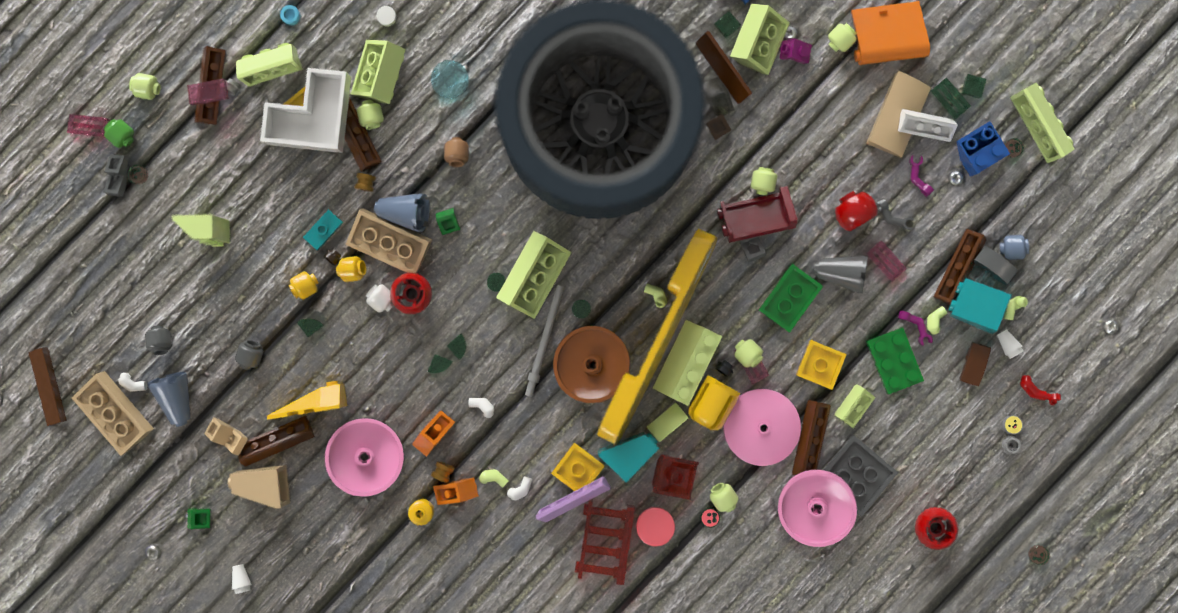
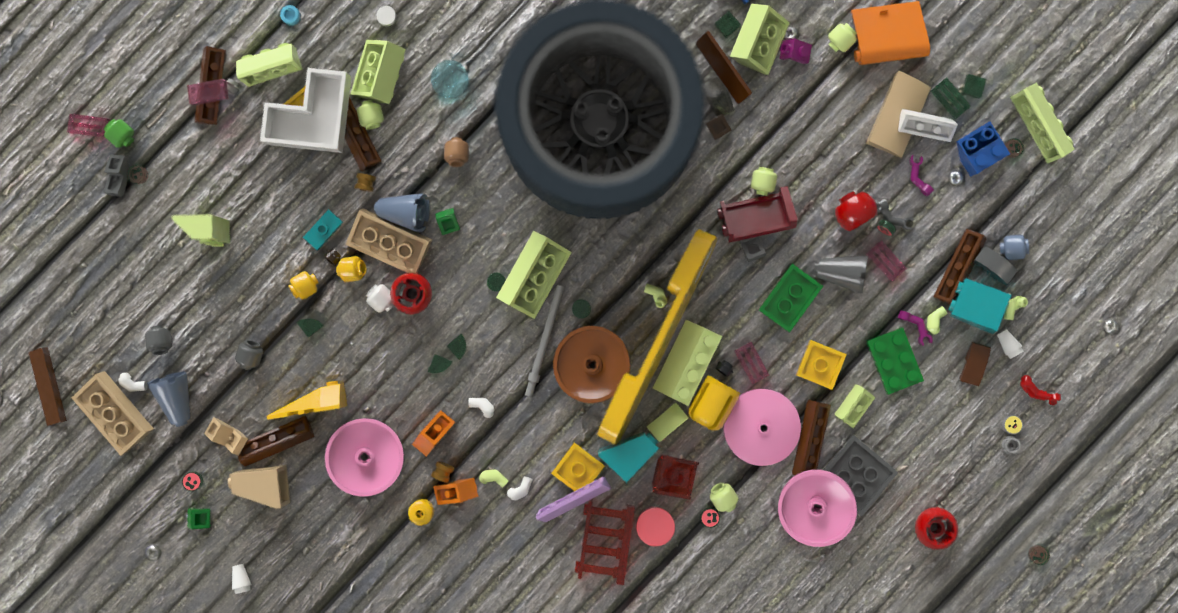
yellowish green head [129,73,161,100] -> none
yellowish green head [734,339,763,368] -> none
none -> tile [182,471,203,491]
none -> clear green tile [876,219,896,237]

